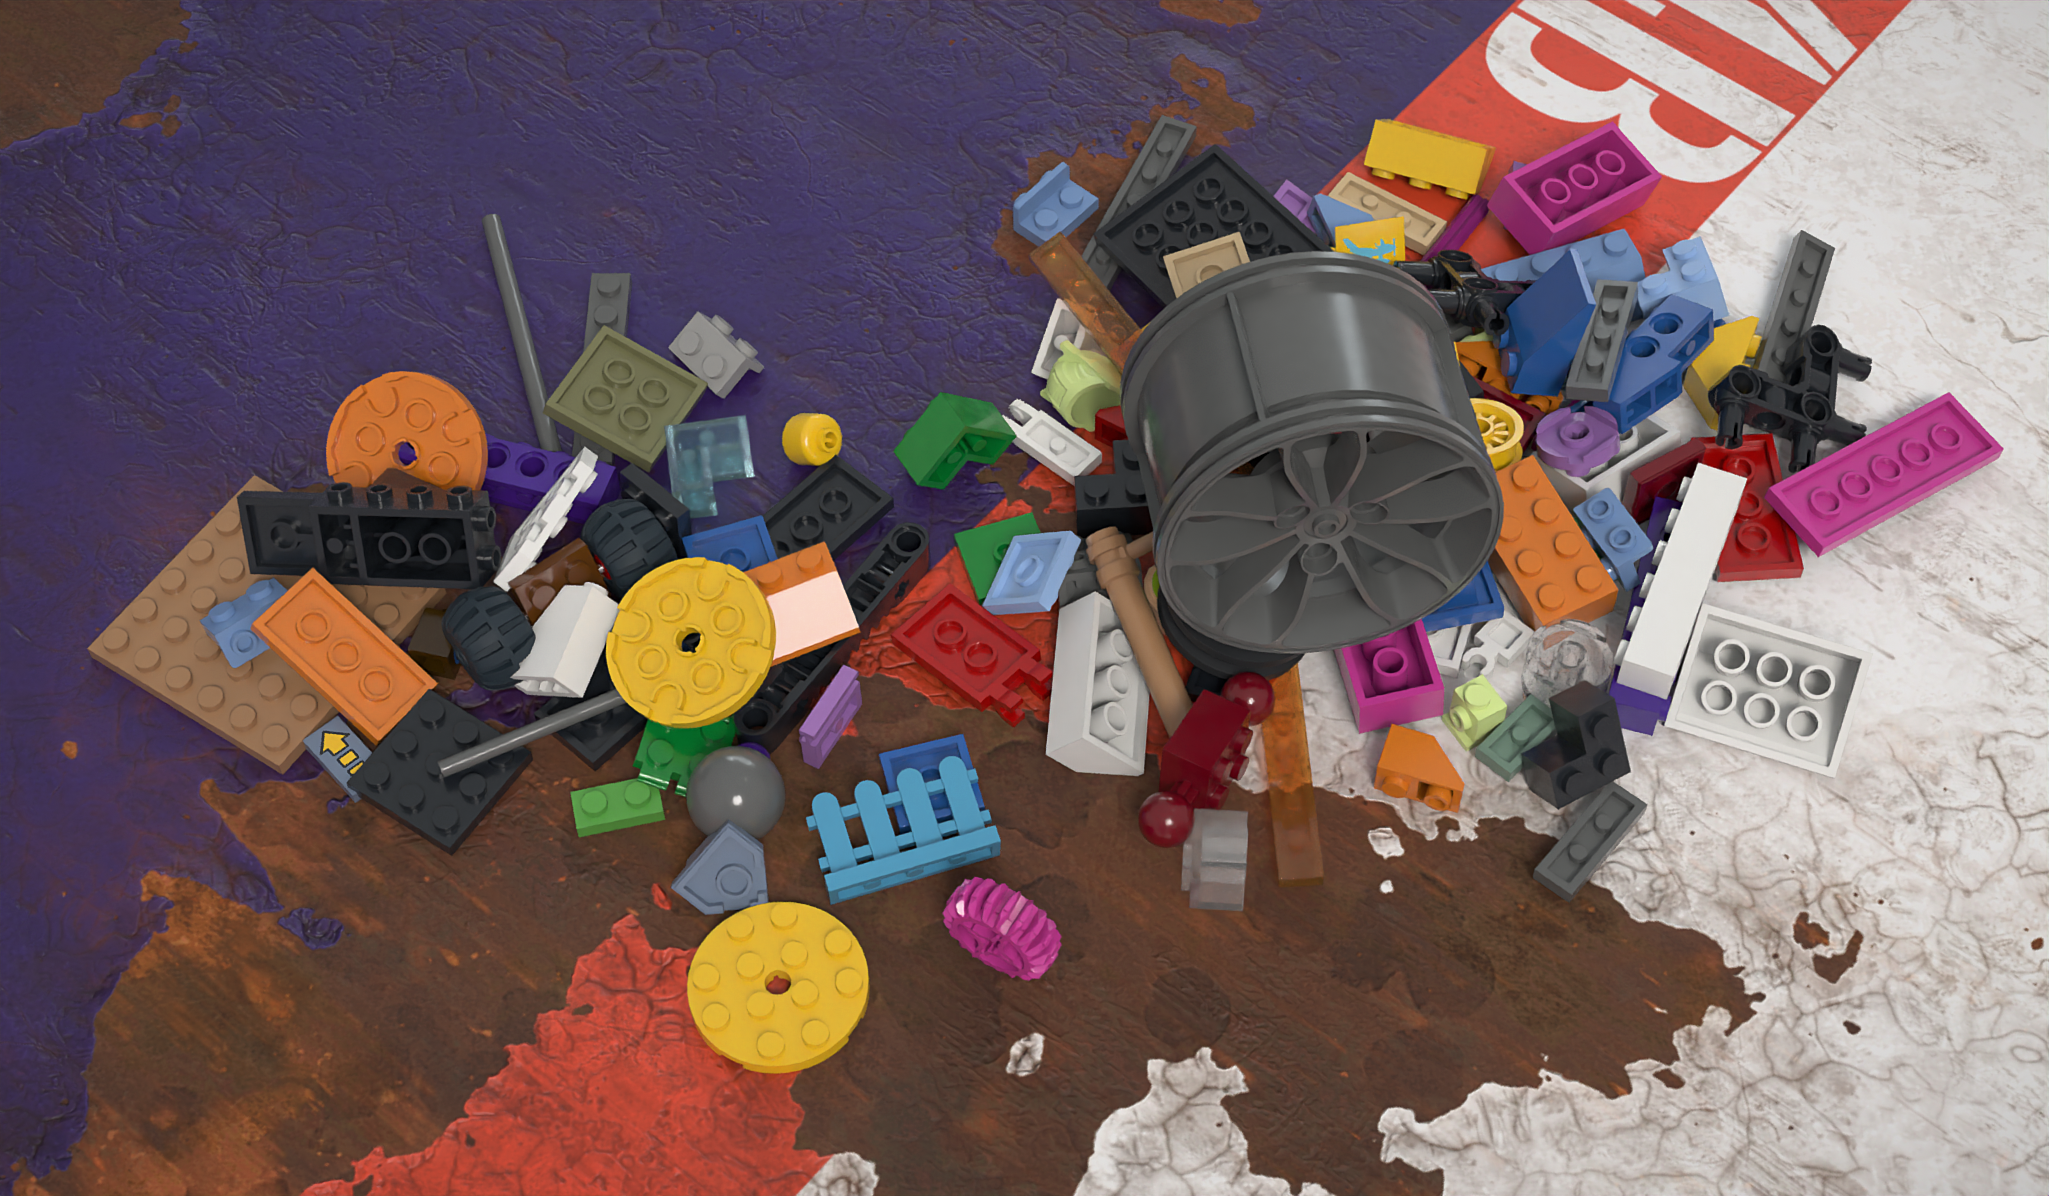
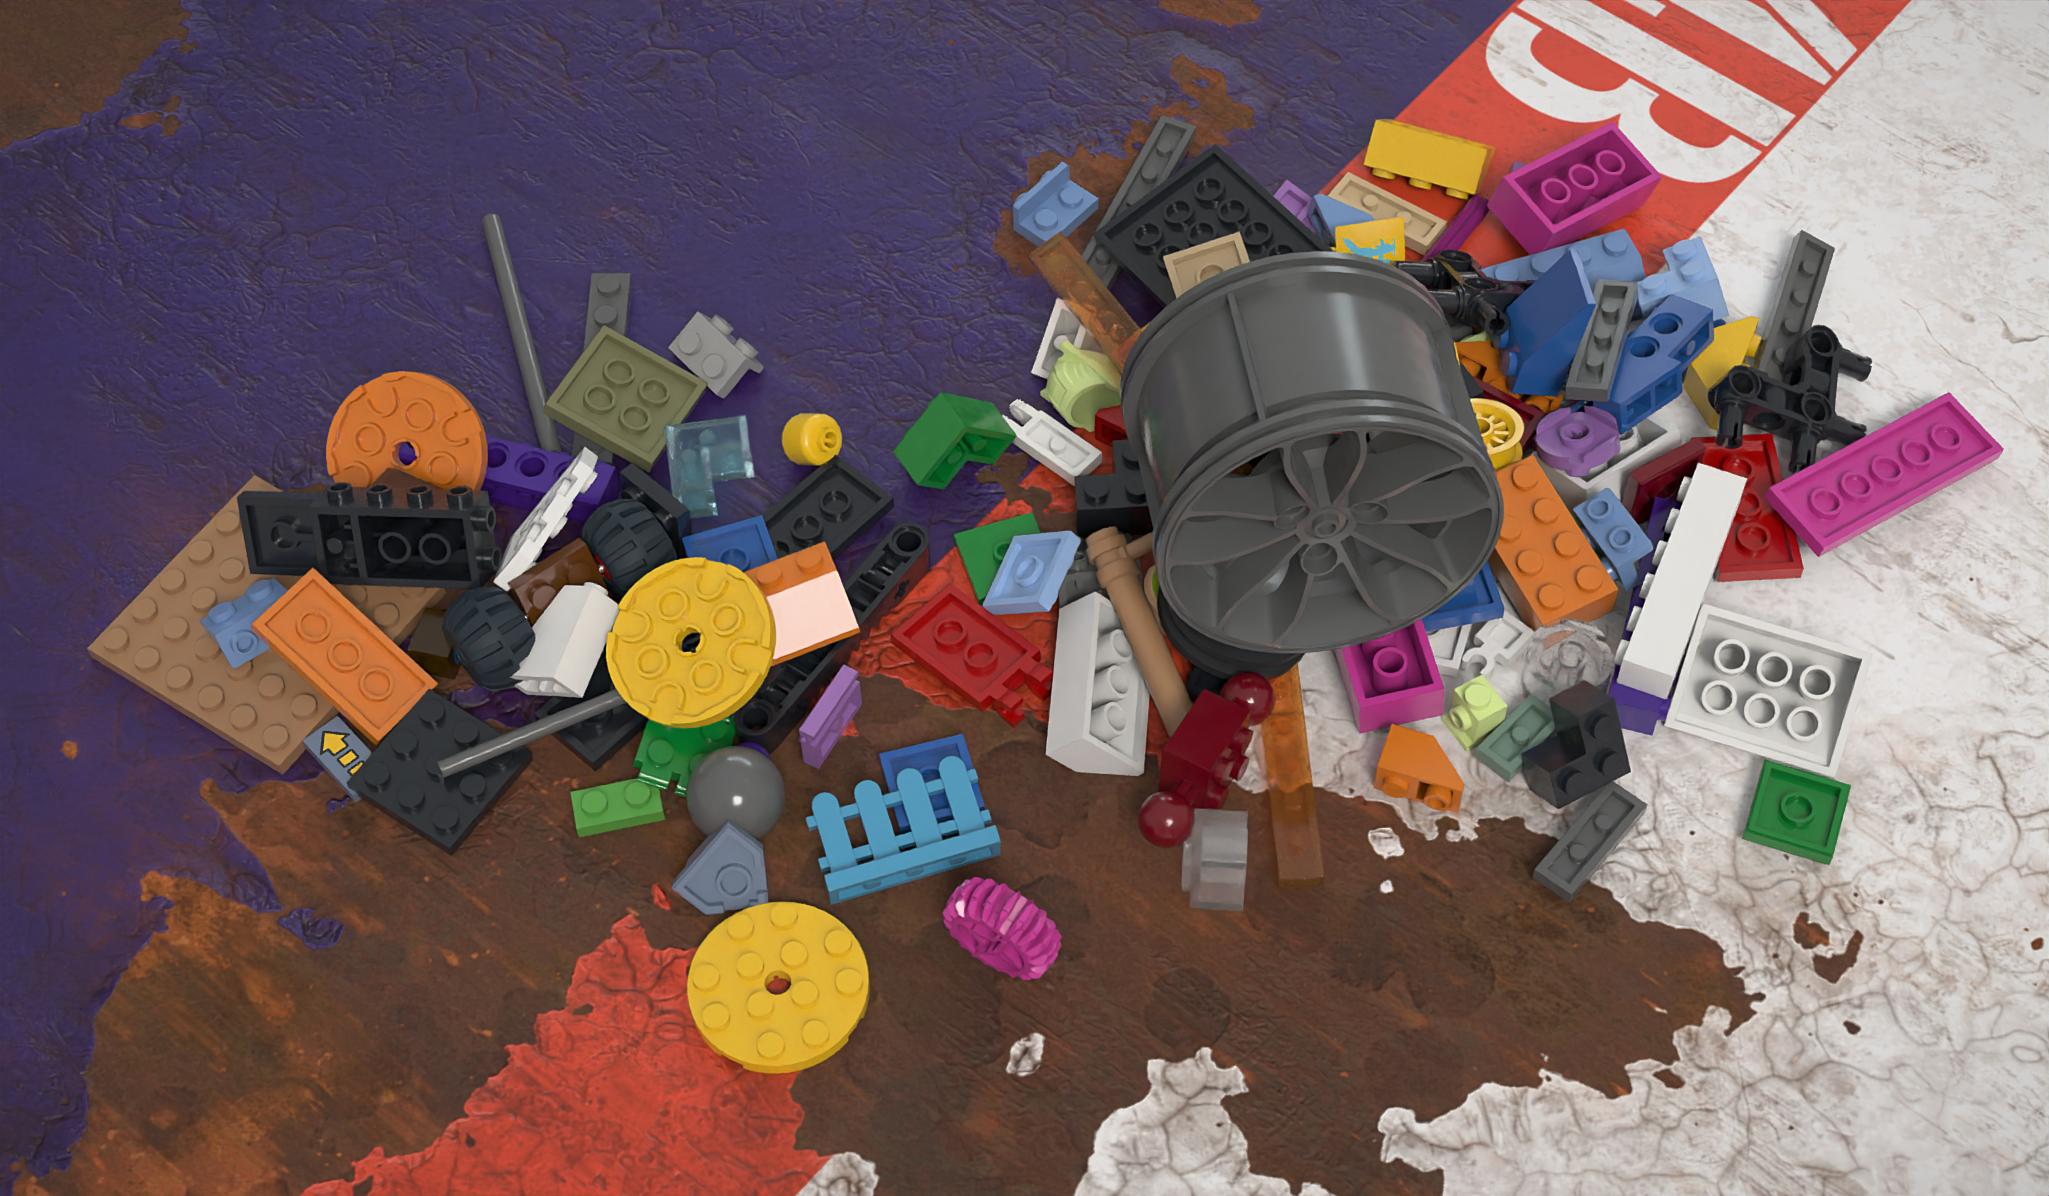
none -> green plate [1742,759,1851,865]

